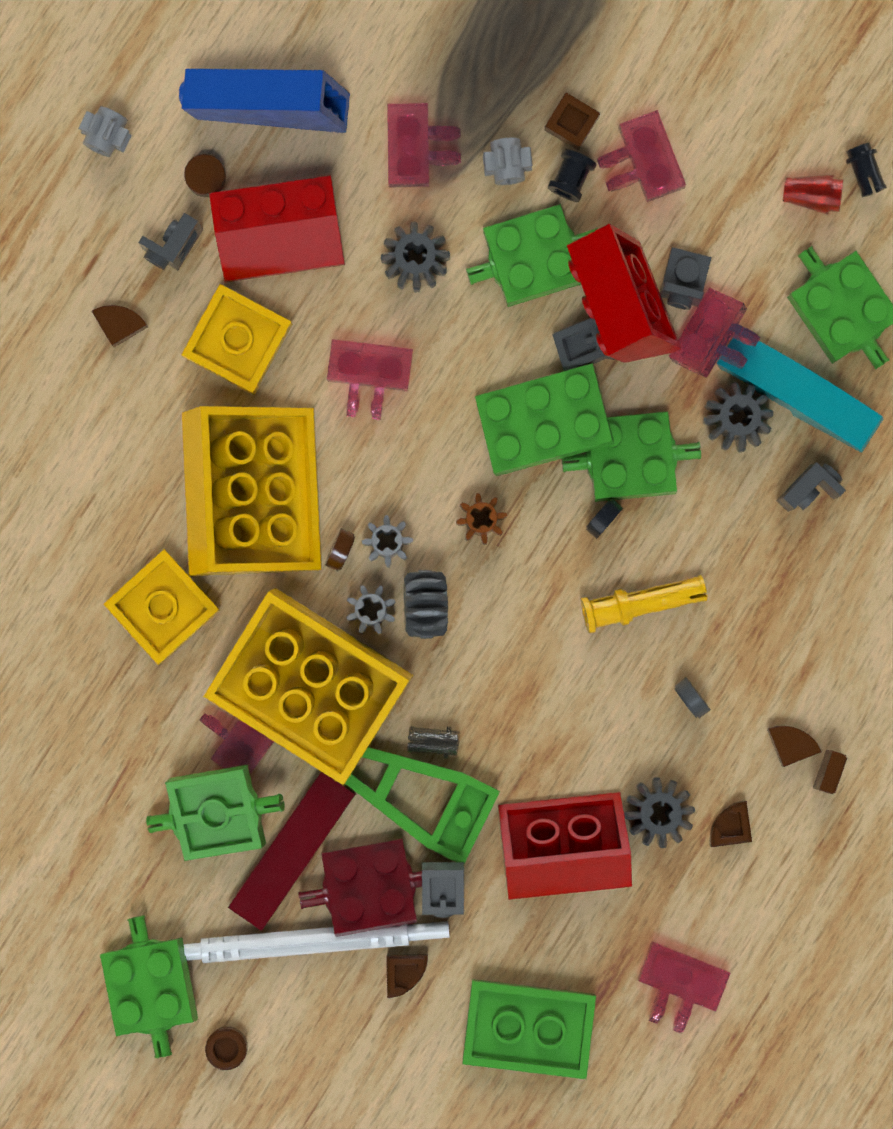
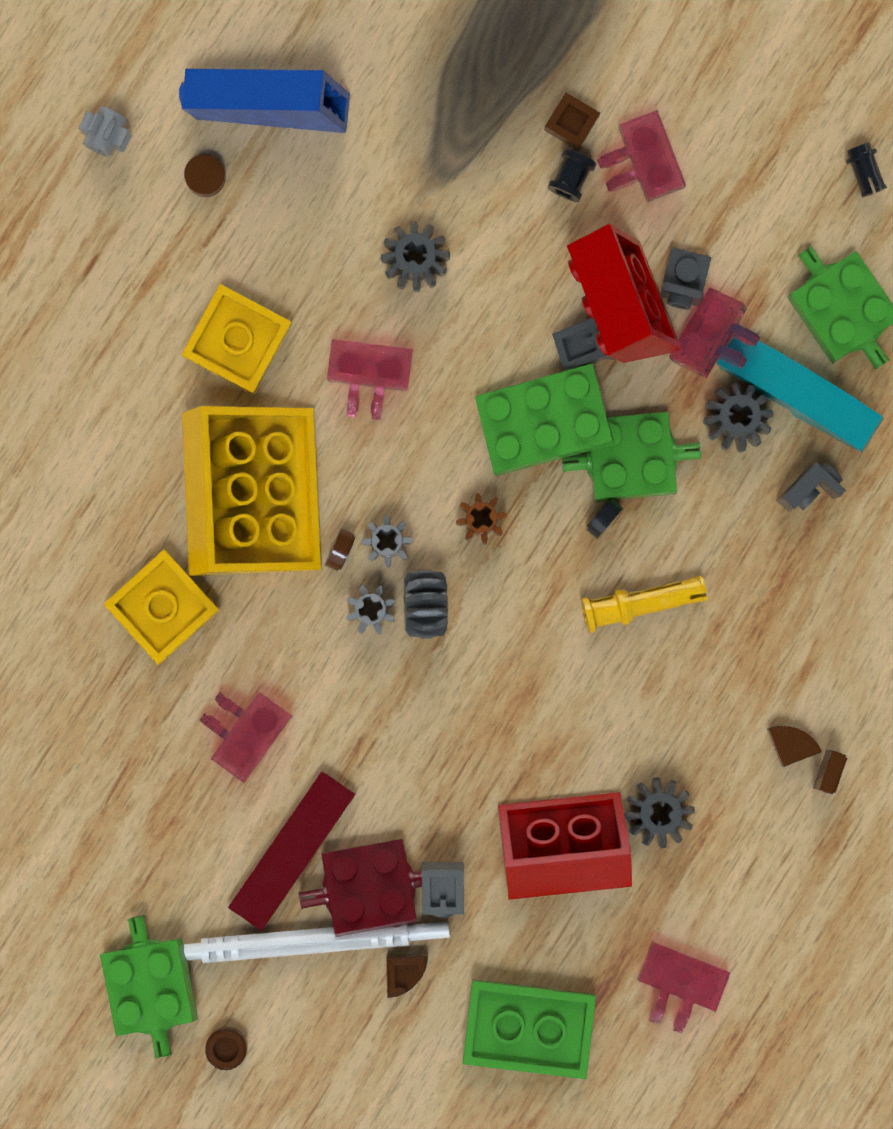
reddish brown tile [92,305,148,347] -> none
dark grey bracket [138,213,203,271] -> none
bright green plate [146,765,285,861] -> none
yellow slope [203,588,414,786] -> none
red slope [209,175,345,283] -> none
bright green plate [345,747,500,864] -> none
clear pink hinge [387,103,461,188] -> none
clear smoke pin [407,726,460,759] -> none
bright green plate [466,204,598,307] -> none
light grey gear [483,137,533,185] -> none
dark grey tile [674,677,711,719] -> none
reddish brown tile [709,801,752,847] -> none
clear red cone [783,174,844,215] -> none

